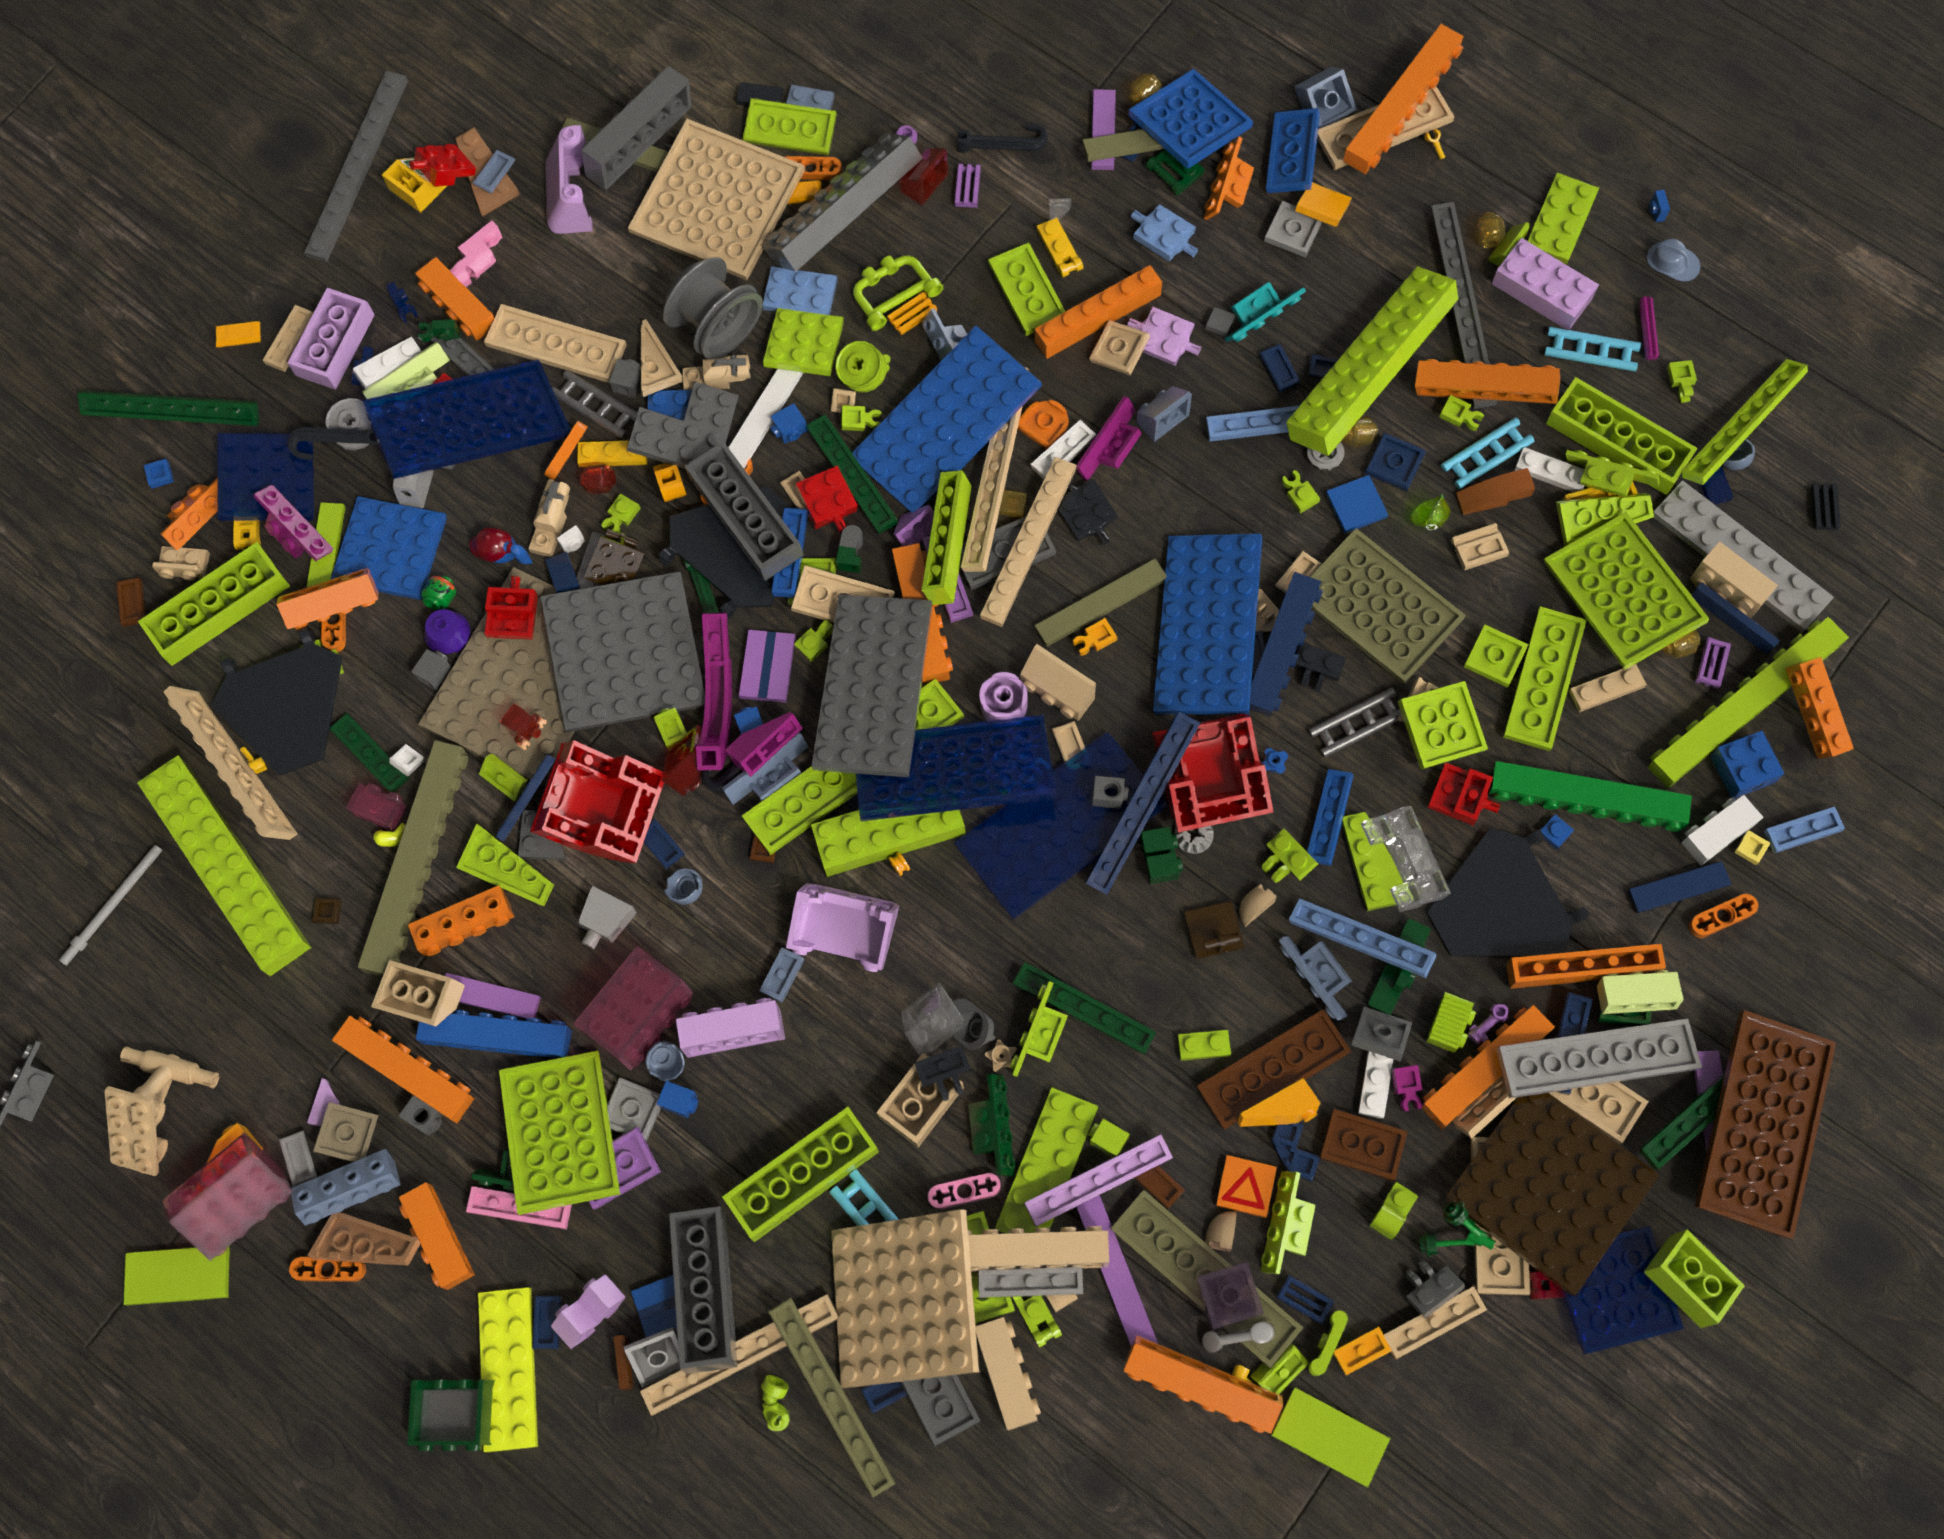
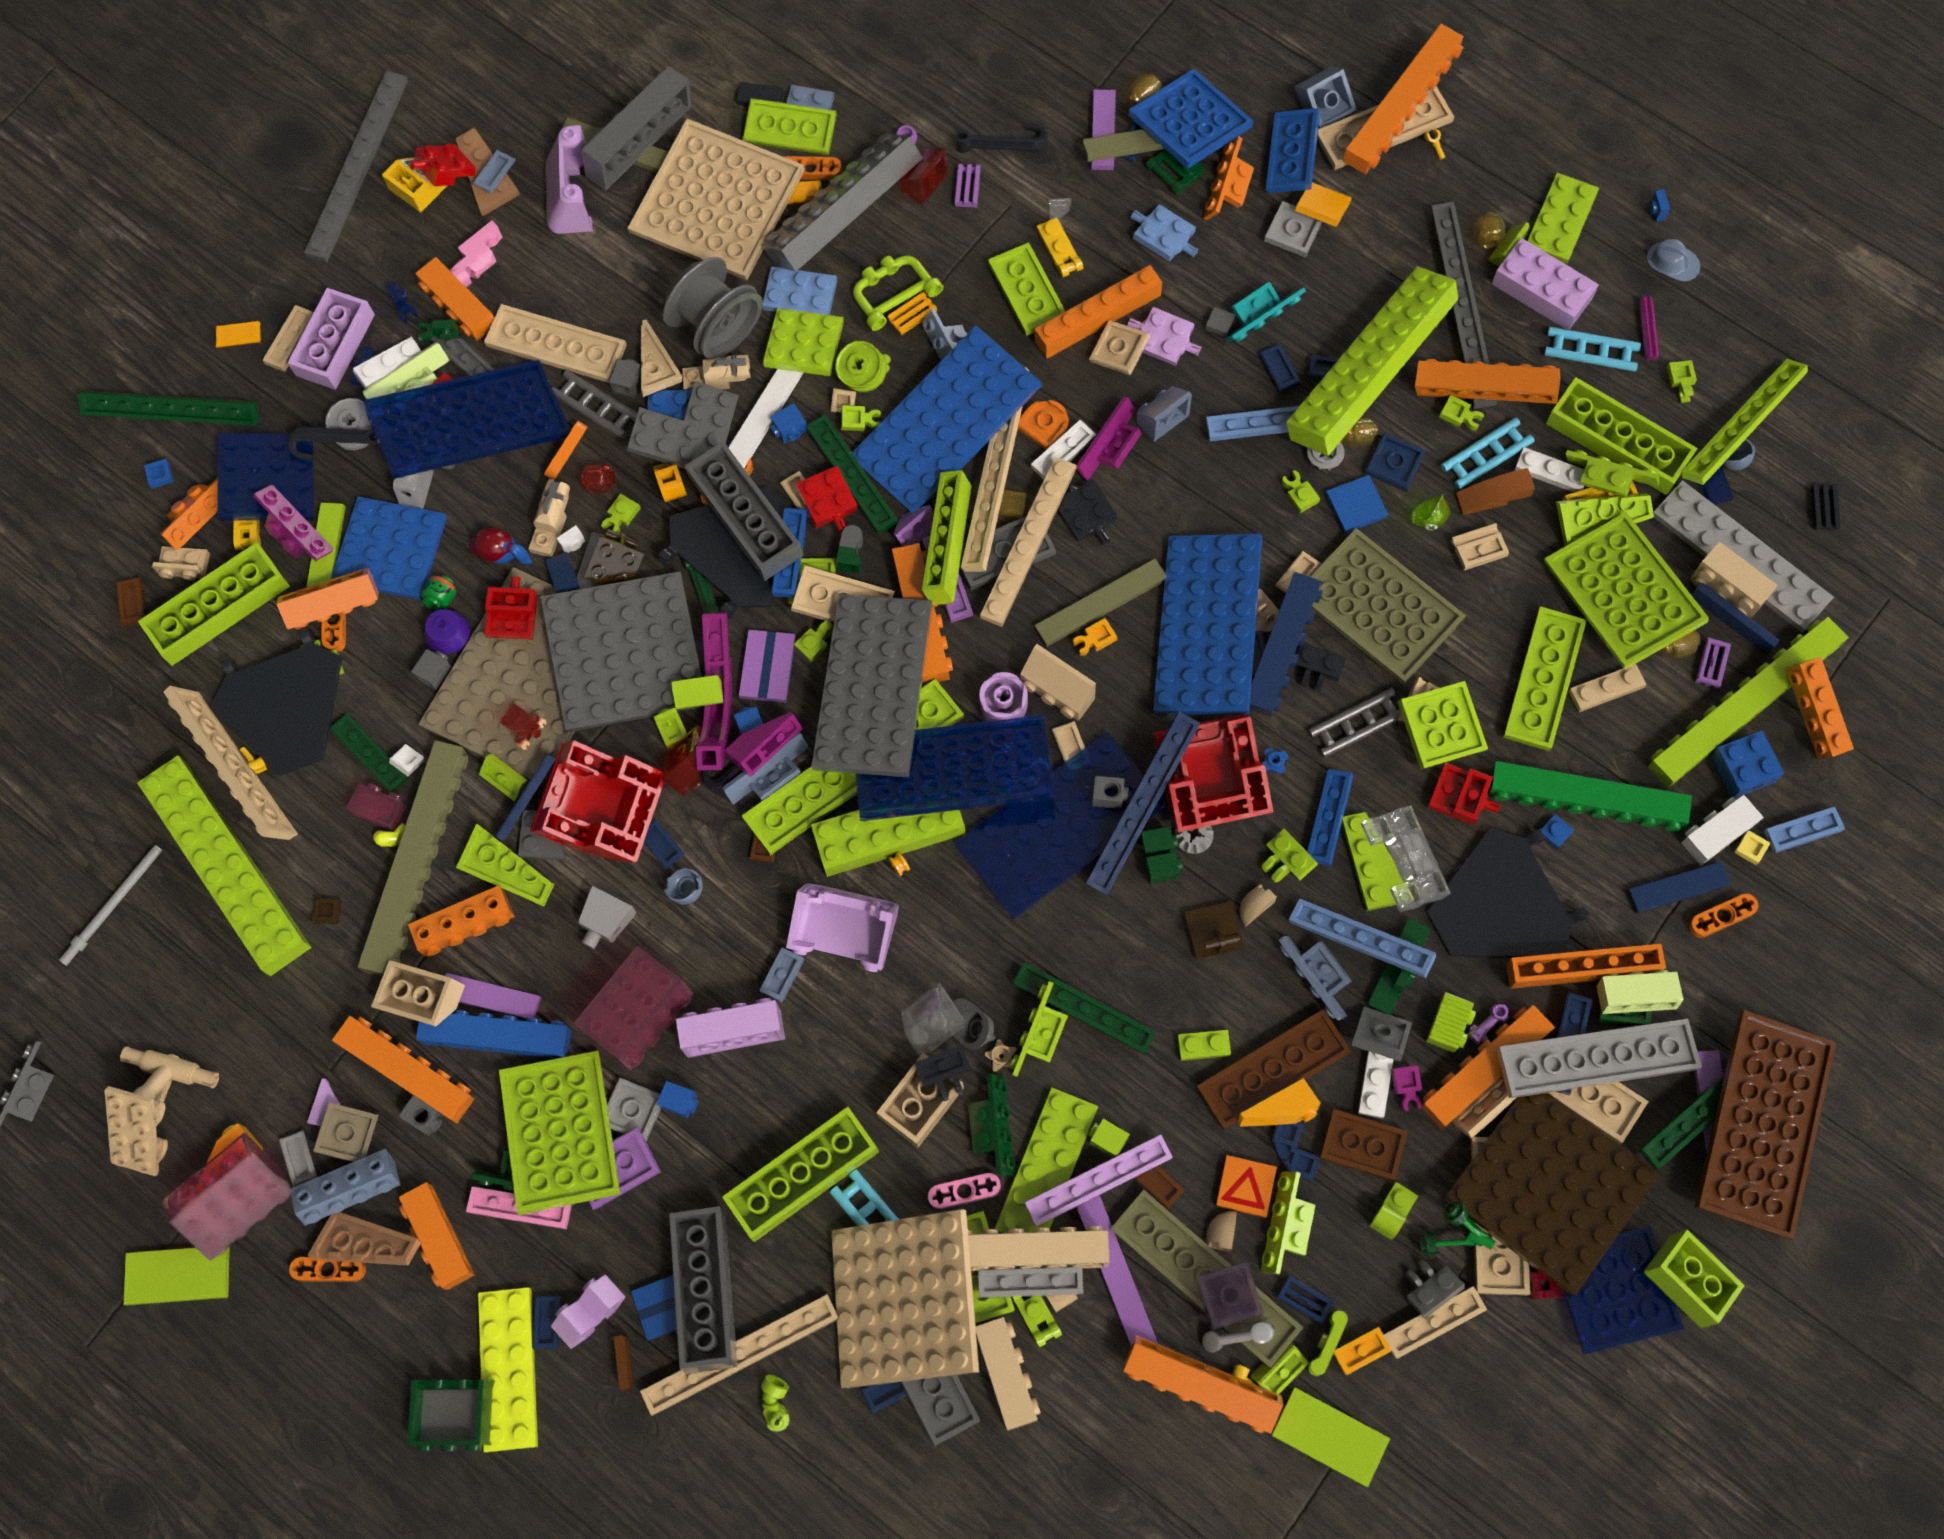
yellow plate [577,441,647,467] -> none
light grey slope [624,1327,680,1387] -> none
sand blue hair [645,1041,685,1081] -> none
olive tile [768,1298,896,1497] -> none
lime plate [1464,625,1529,688] -> none
none -> lime slope [671,675,723,709]

